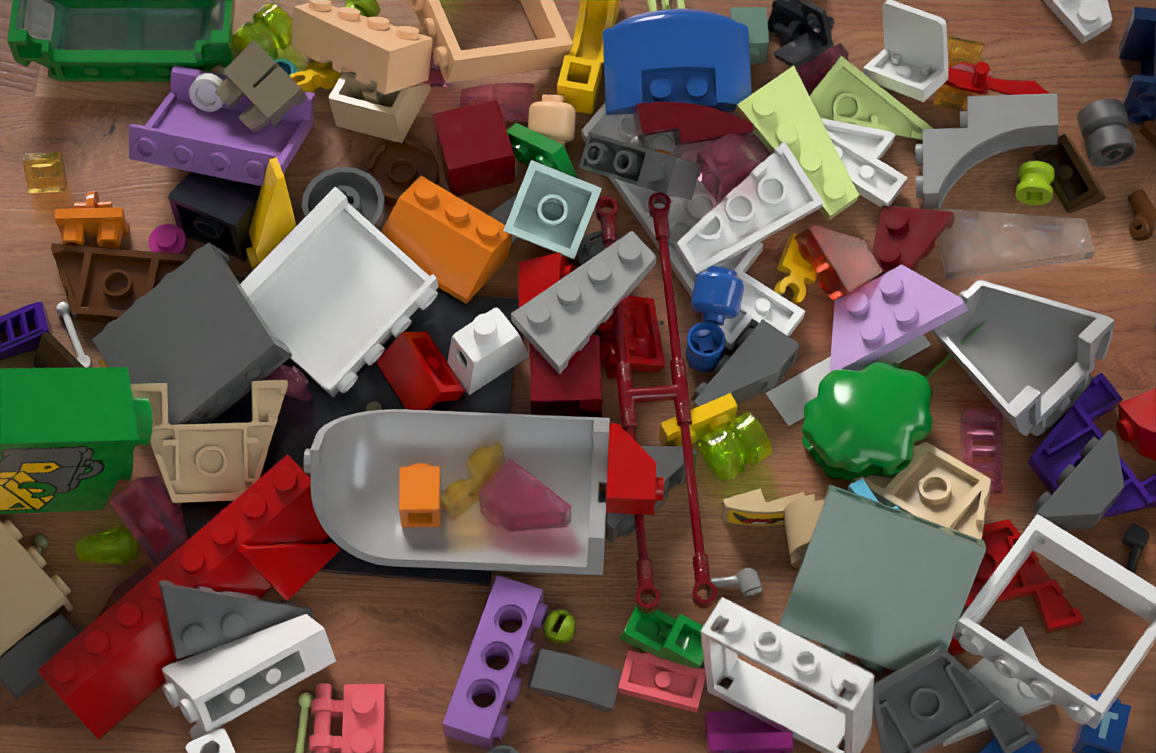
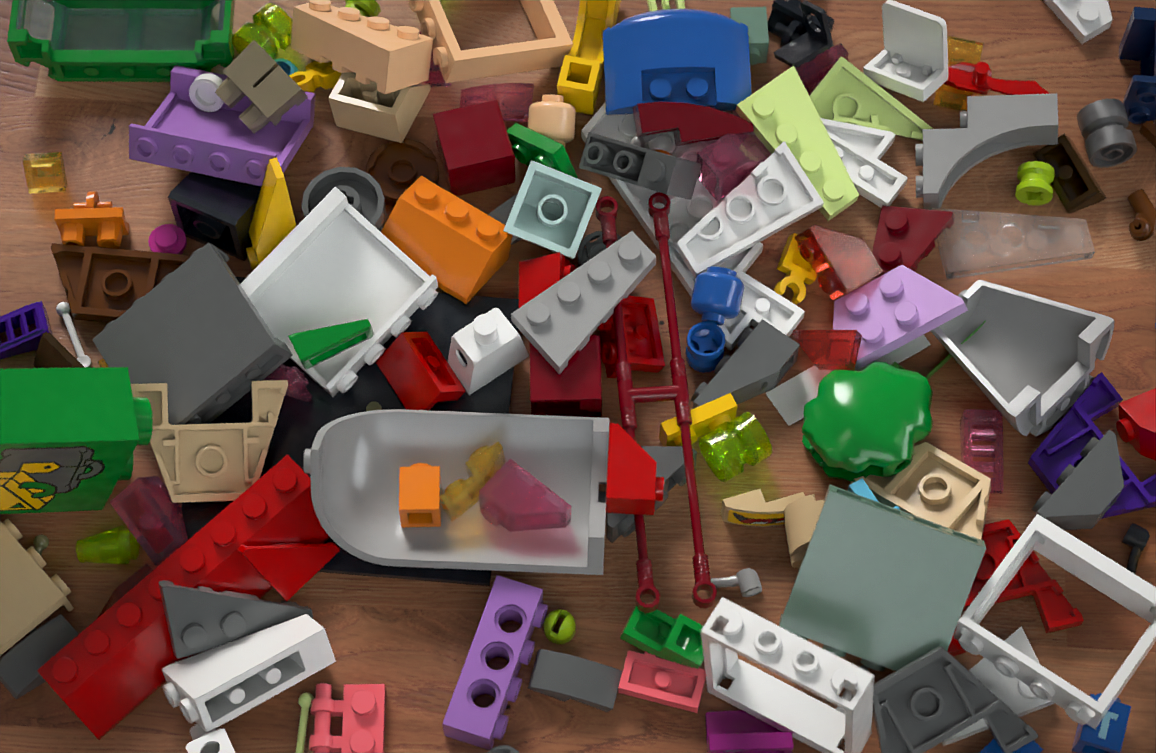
none -> green slope [288,319,374,369]
none -> clear red tile [792,330,862,370]

